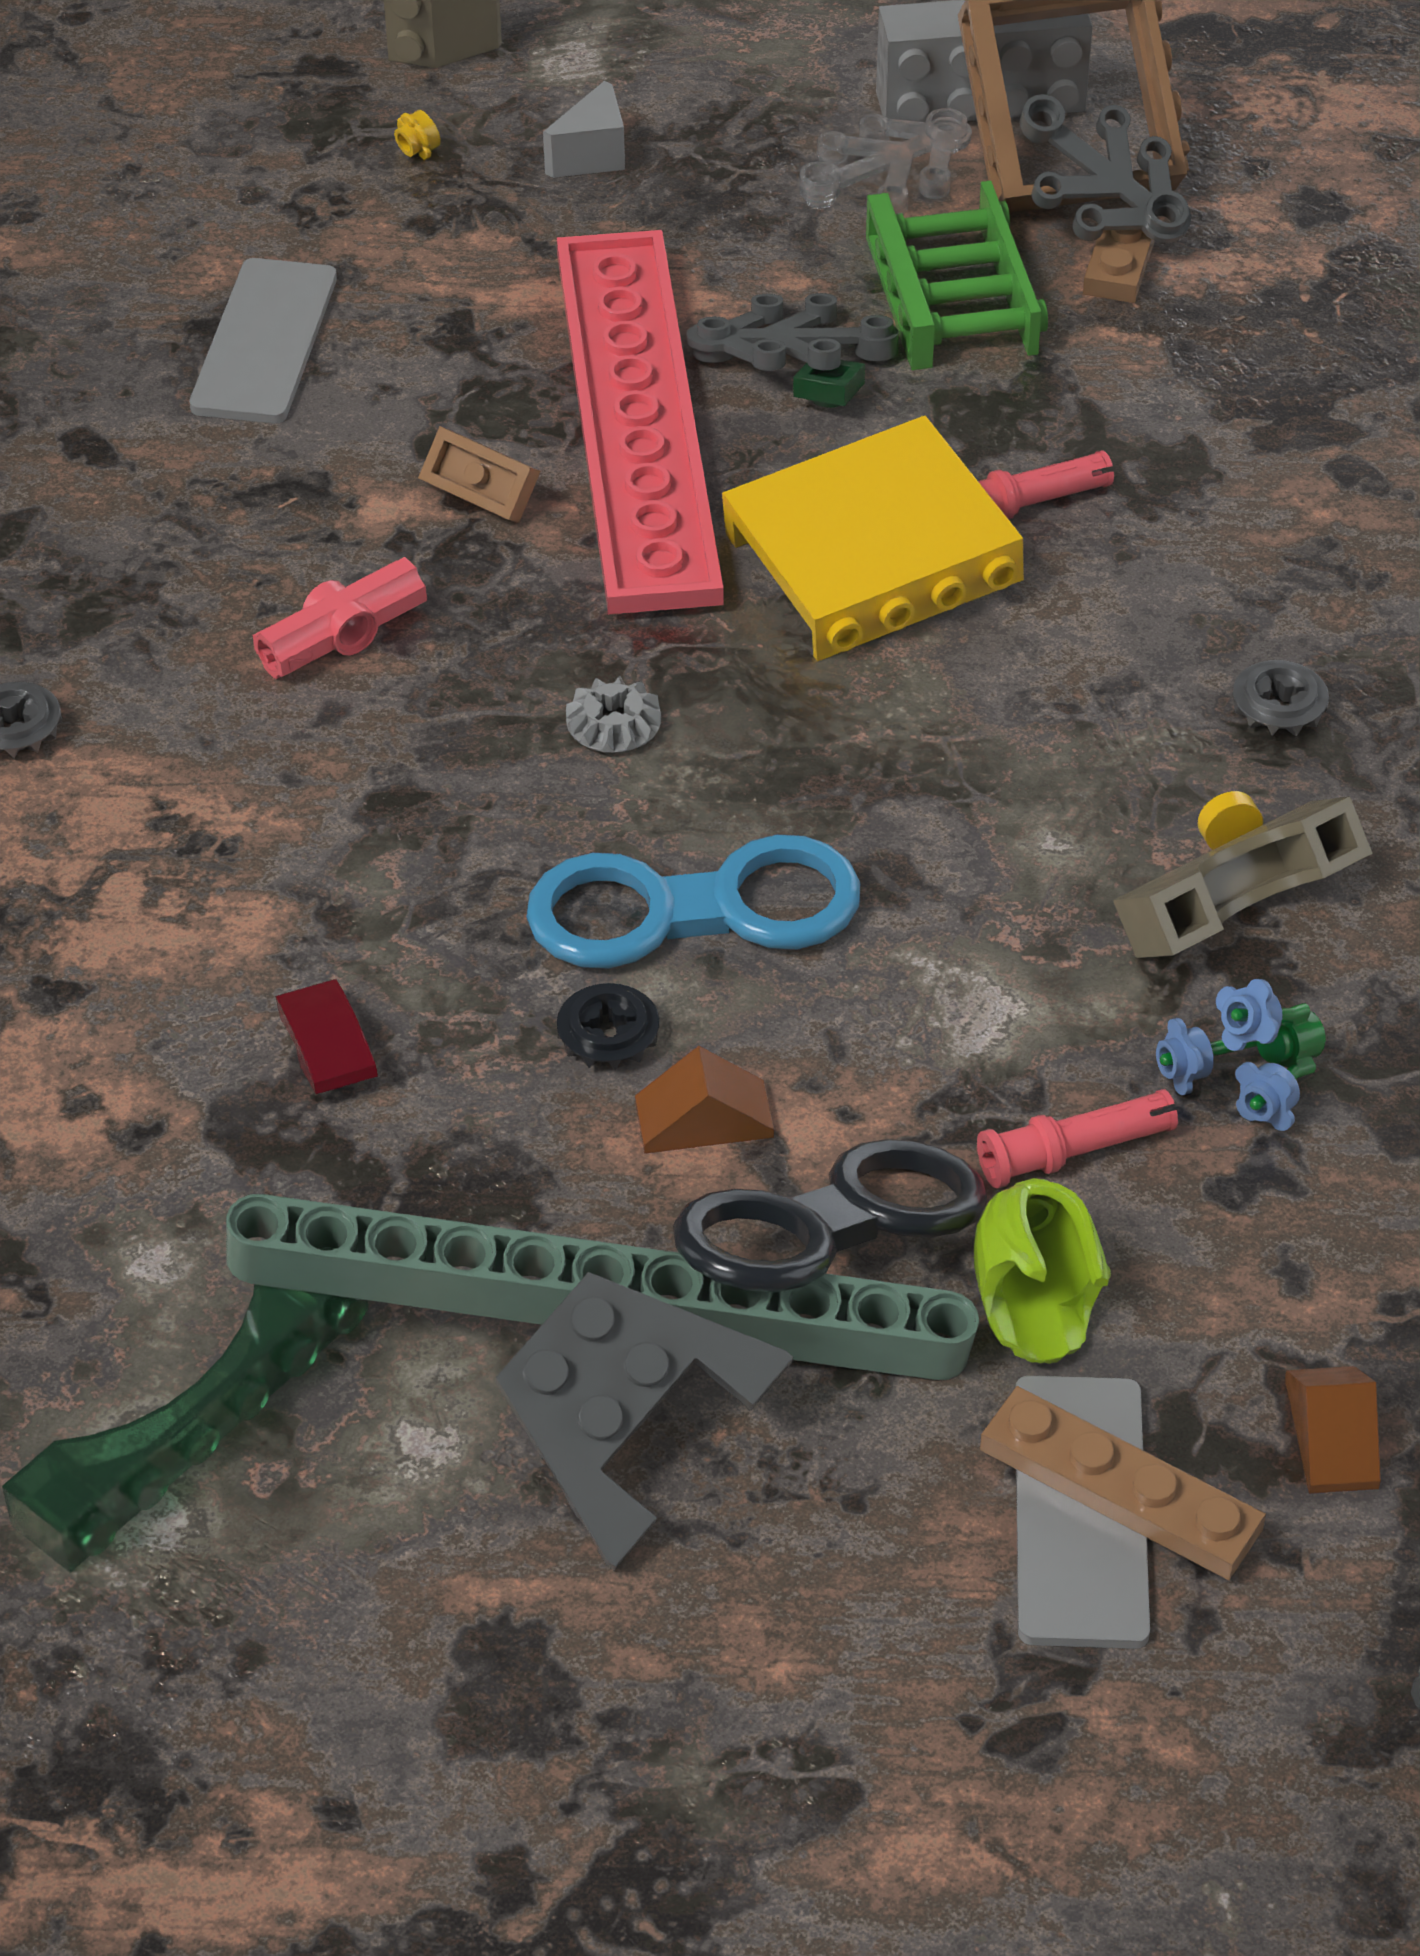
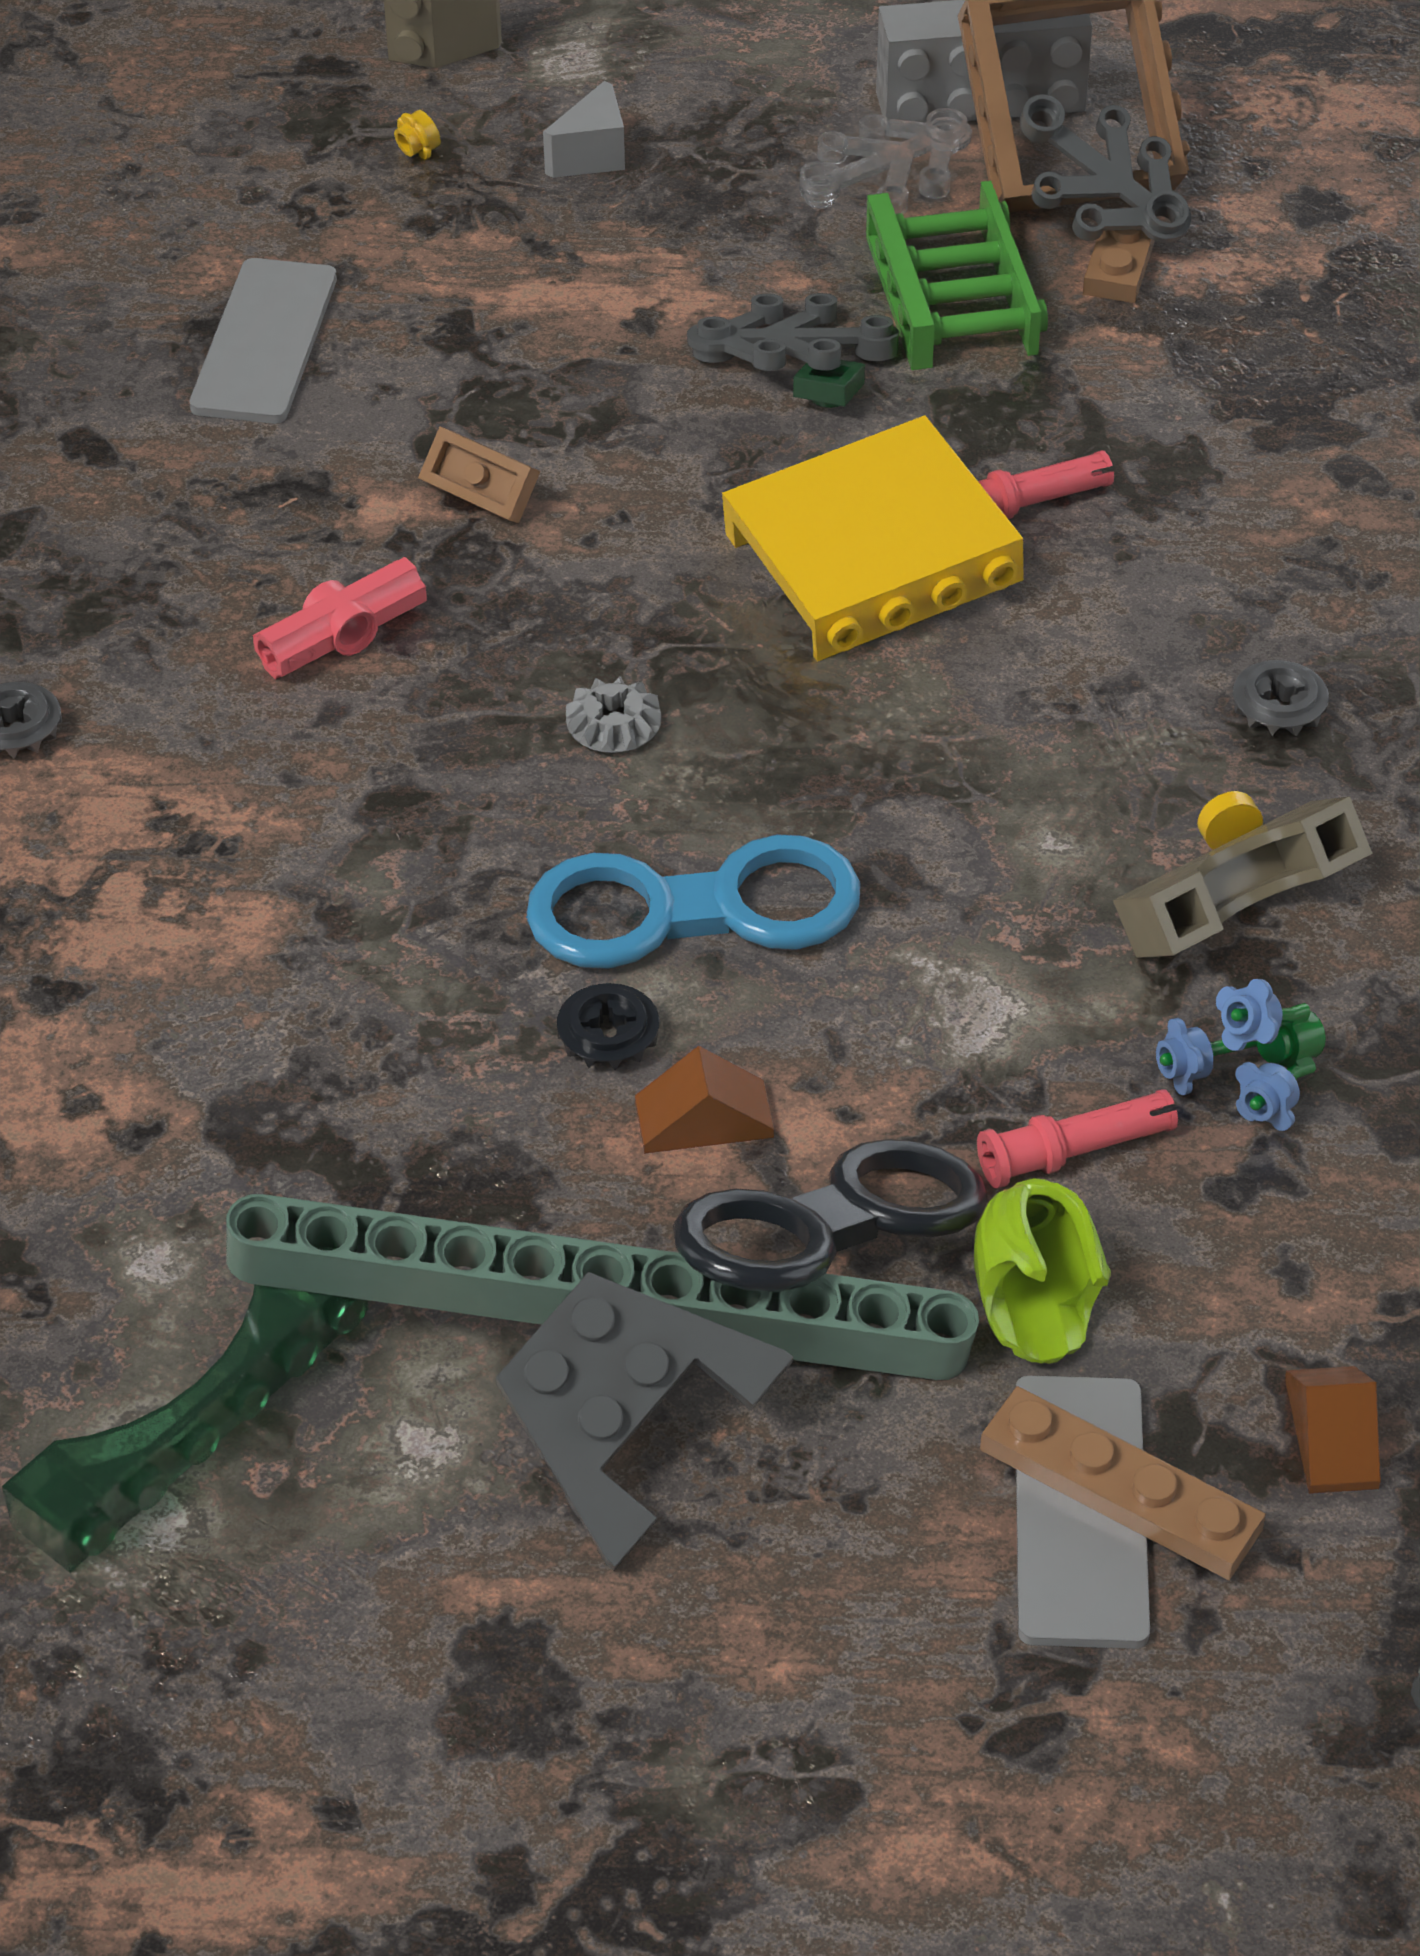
dark red slope [275,979,378,1094] -> none
coral plate [557,230,724,615] -> none

